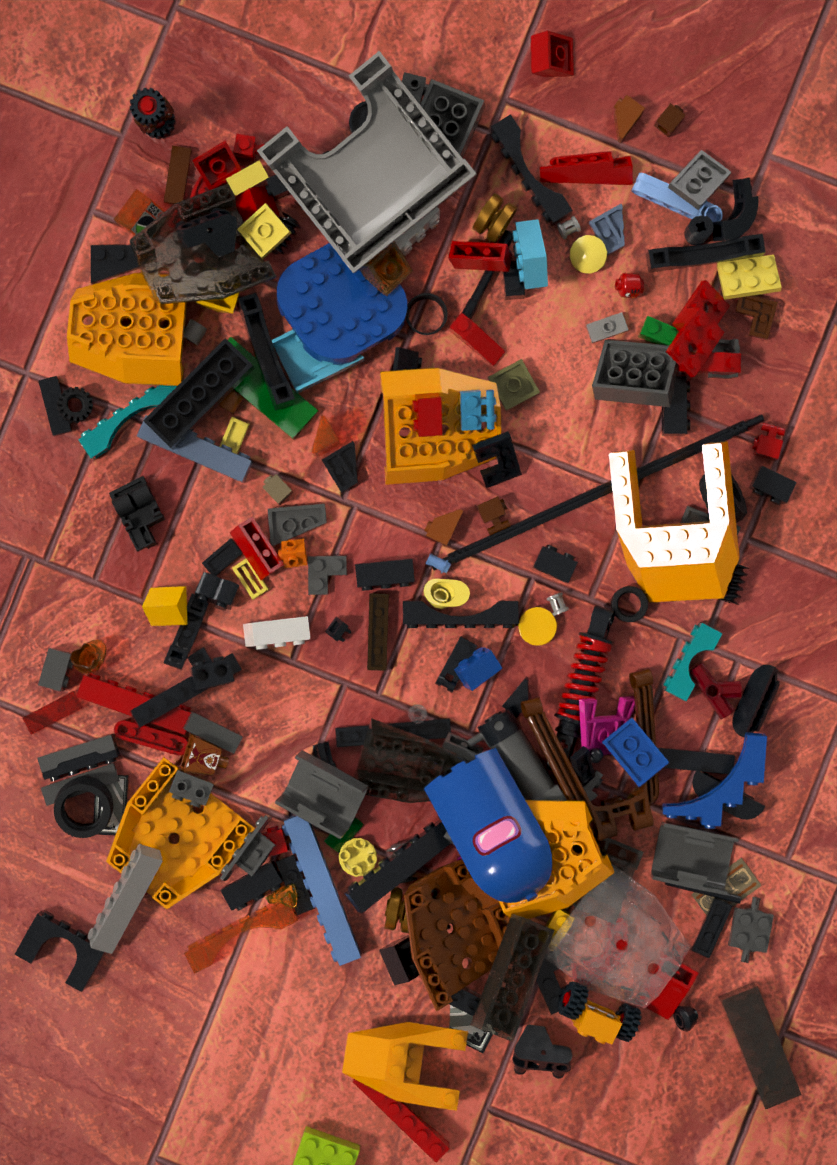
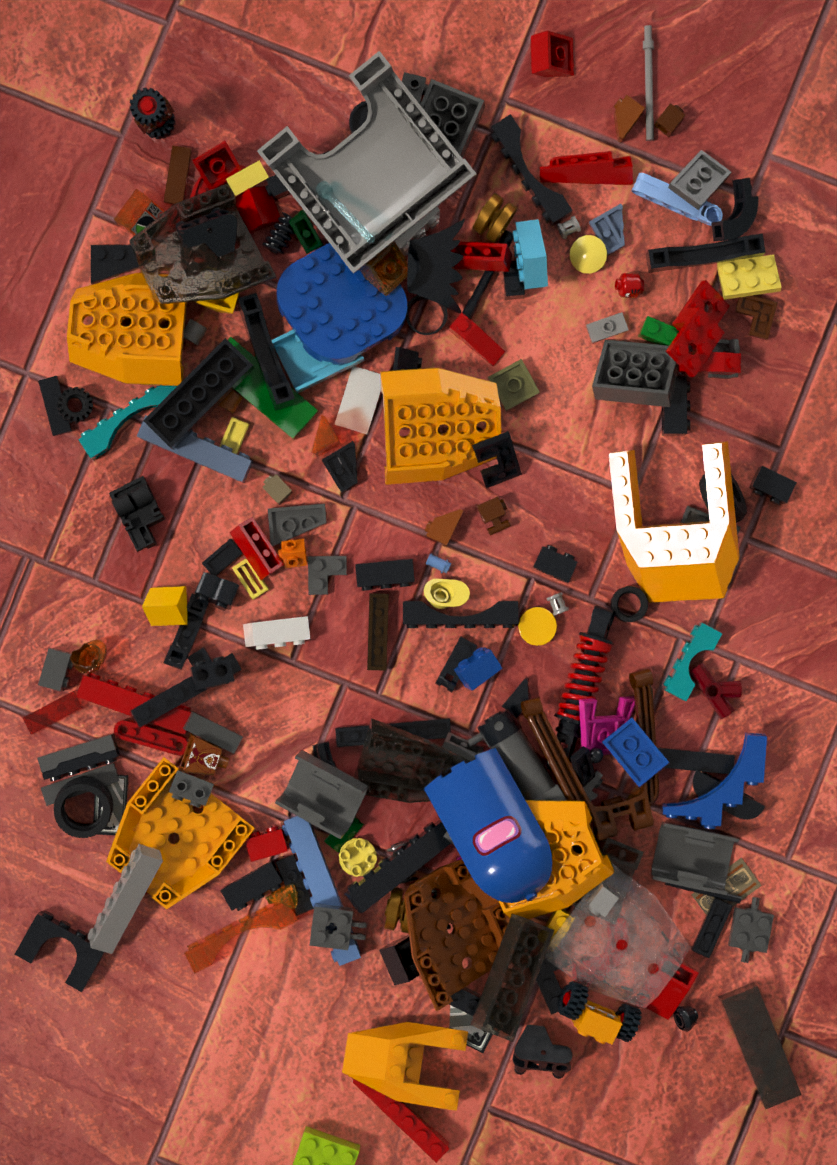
dark grey bracket [220,815,276,881] -> none
red brick [233,134,265,161] -> none
light yellow plate [237,203,291,259] -> none
black tile [325,616,351,642] -> none
clear plate [408,704,427,724] -> none
red brick [412,393,442,437] -> none
black axle [431,414,765,571] -> none
dark azure plate [460,390,496,431] -> none
black piece [684,216,713,246] -> none
black piece [721,564,750,605] -> none
black brick [732,665,780,737] -> none
red brick [751,422,786,461] -> none
none -> dark green slope [289,210,323,254]
none -> dark grey hinge [309,903,367,950]
none -> clear light blue piece [316,181,375,244]
none -> white sticker [334,366,381,434]
none -> black piece [407,219,465,314]
none -> light grey piece [587,882,619,917]
none -> light grey bar [643,25,654,141]

